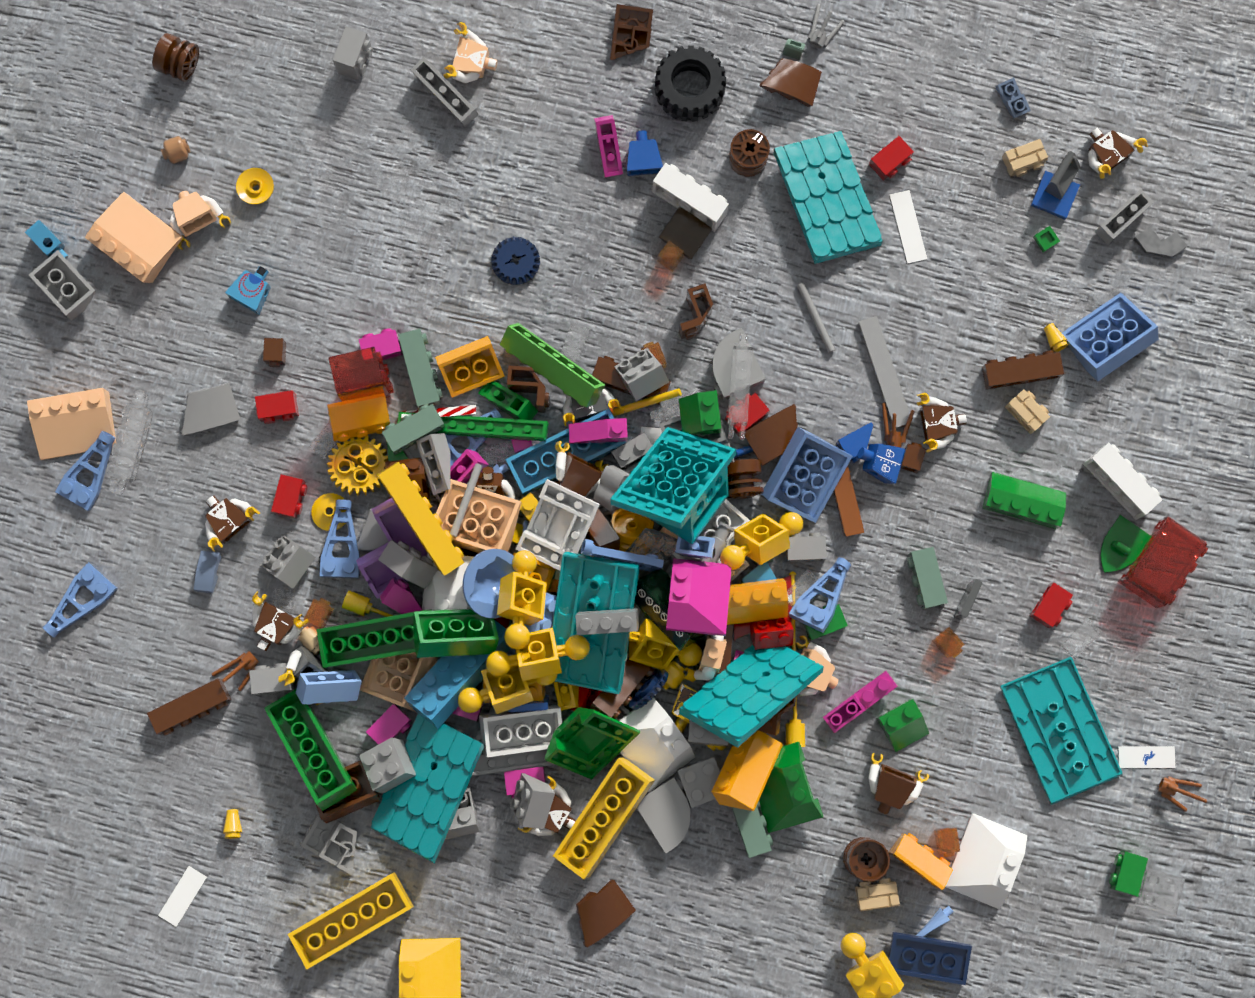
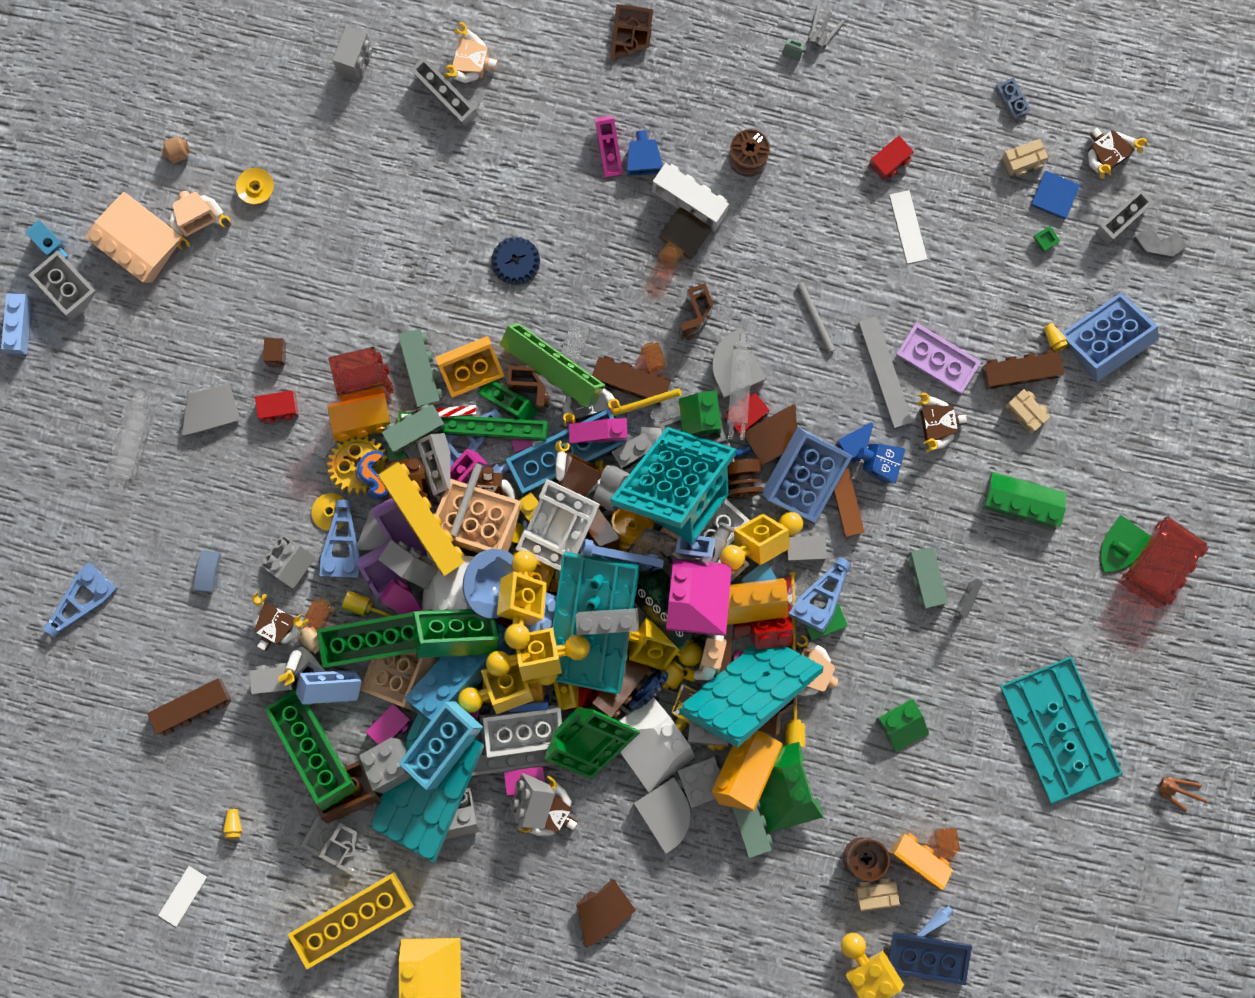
light nougat slope [27,388,117,460] -> none
medium blue plate [55,431,115,511] -> none
reddish brown wheel [152,33,200,82] -> none
torso [205,495,260,552] -> none
dark orange plant [212,651,259,691] -> none
dark azure torso [225,266,271,315] -> none
red brick [271,474,307,519] -> none
dark pink brick [358,328,403,365] -> none
yellow brick [553,757,655,879] -> none
light grey slope [614,348,669,401] -> none
black tyre [655,45,726,122] -> none
reddish brown slope [759,58,822,107] -> none
piece [773,131,883,264] -> none
dark pink slope [823,671,898,733] -> none
reddish brown torso [868,753,929,814] -> none
dark orange plant [882,402,915,447] -> none
reddish brown brick [900,442,926,474] -> none
clear orange brick [932,627,965,658] -> none
white slope [945,813,1027,909] -> none
red brick [1029,582,1073,628] -> none
dark grey tile [1044,151,1080,200] -> none
white brick [1083,443,1162,520] -> none
green brick [1109,850,1148,897] -> none
white sticker [1118,746,1176,768] -> none
none -> light blue brick [1,293,32,355]
none -> blue animal [355,451,388,500]
none -> medium azure brick [398,701,483,790]
none -> lavender plate [896,322,981,395]

